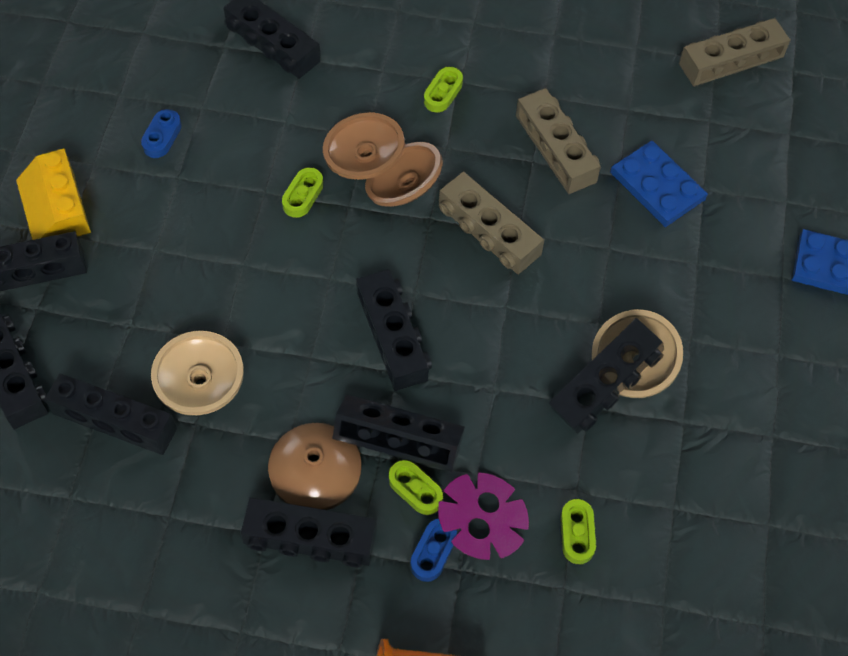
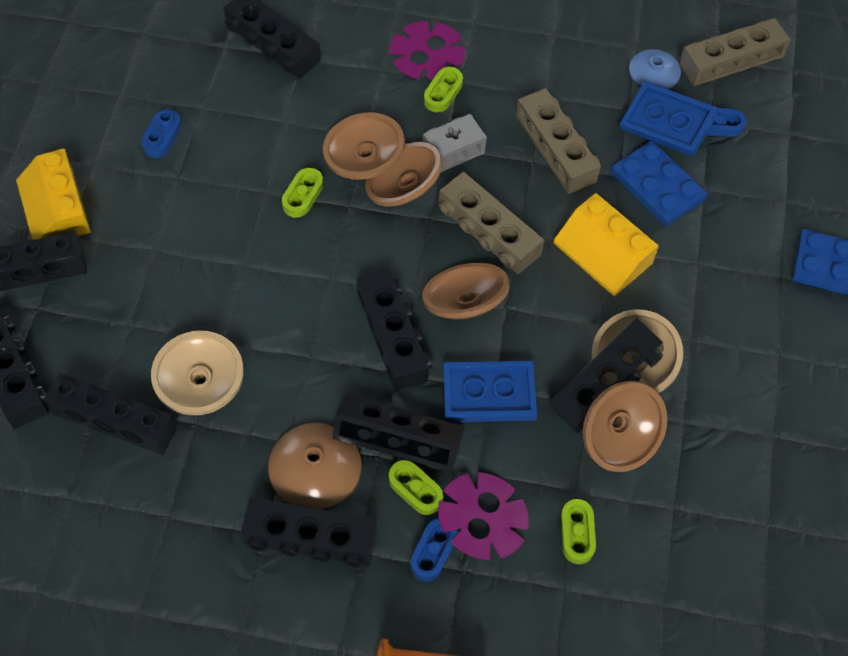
none -> magenta piece [389,21,466,80]
none -> medium nougat dish [422,263,510,320]
none -> light grey brick [423,114,486,172]
none -> blue plate [443,361,537,422]
none -> yellow slope [553,193,659,297]
none -> medium nougat dish [583,381,667,472]
none -> blue plate [620,81,718,157]
none -> medium blue dish [629,49,681,89]
none -> blue plate [706,108,747,137]

